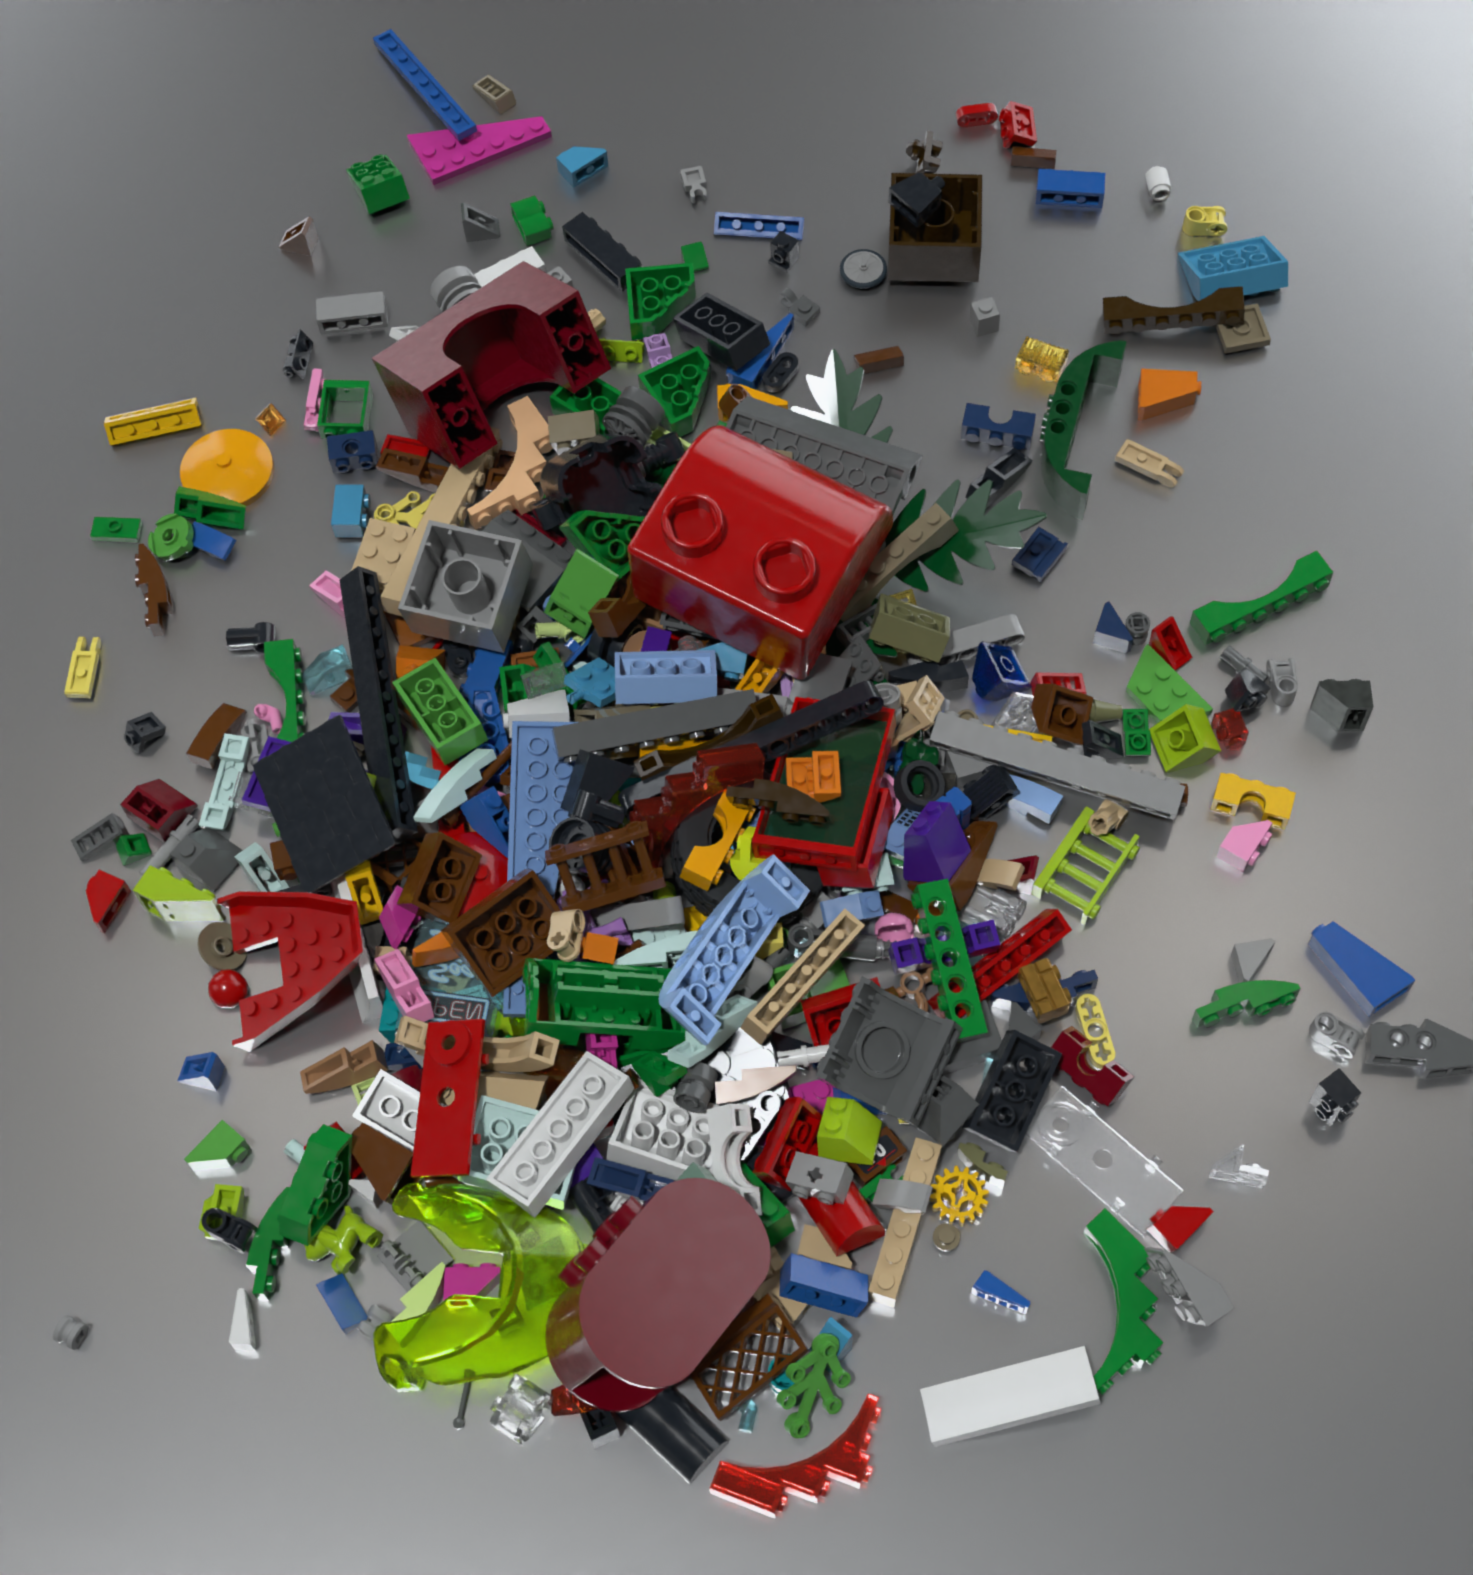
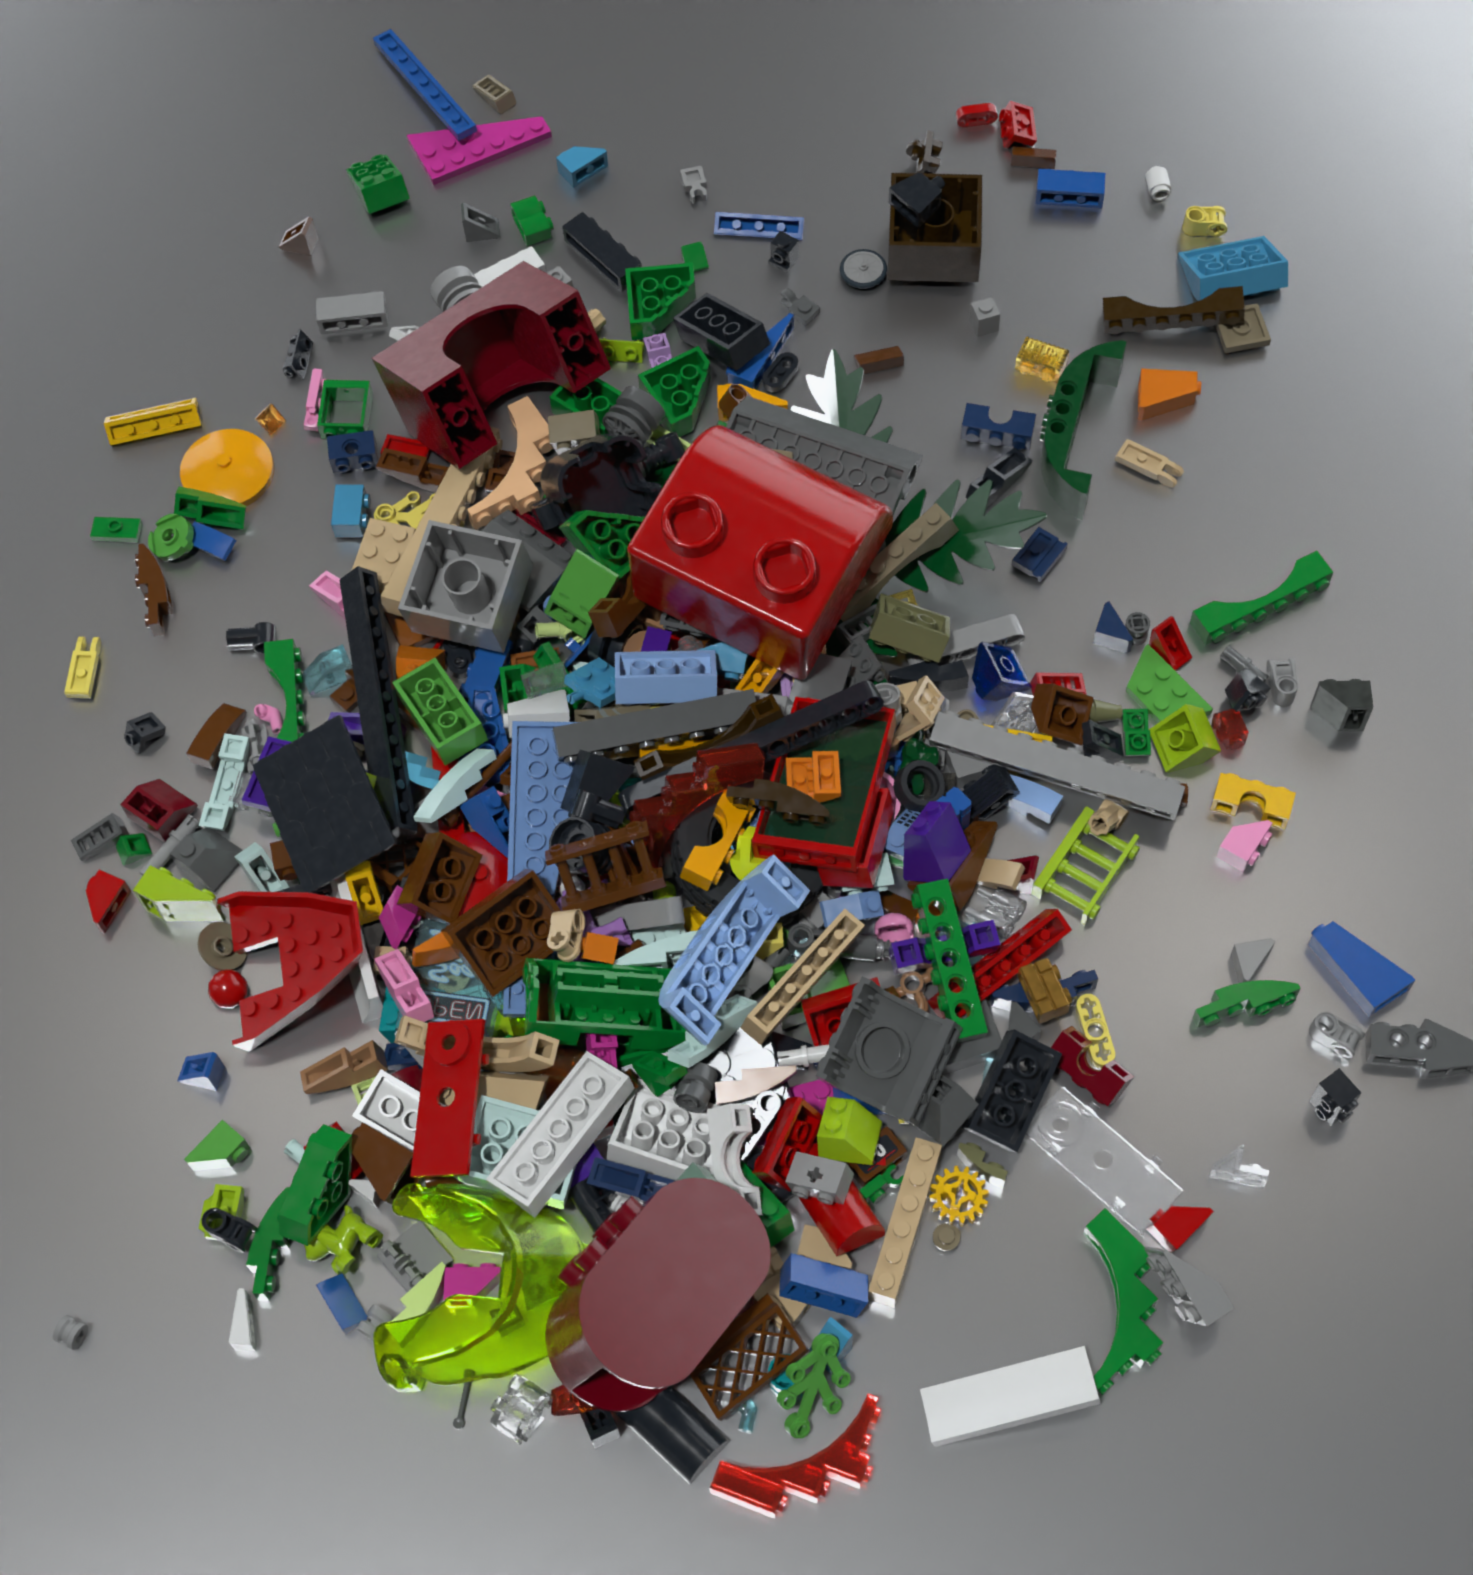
light grey slope [872,1179,933,1213] -> none
blue slope [971,1270,1031,1314] -> none

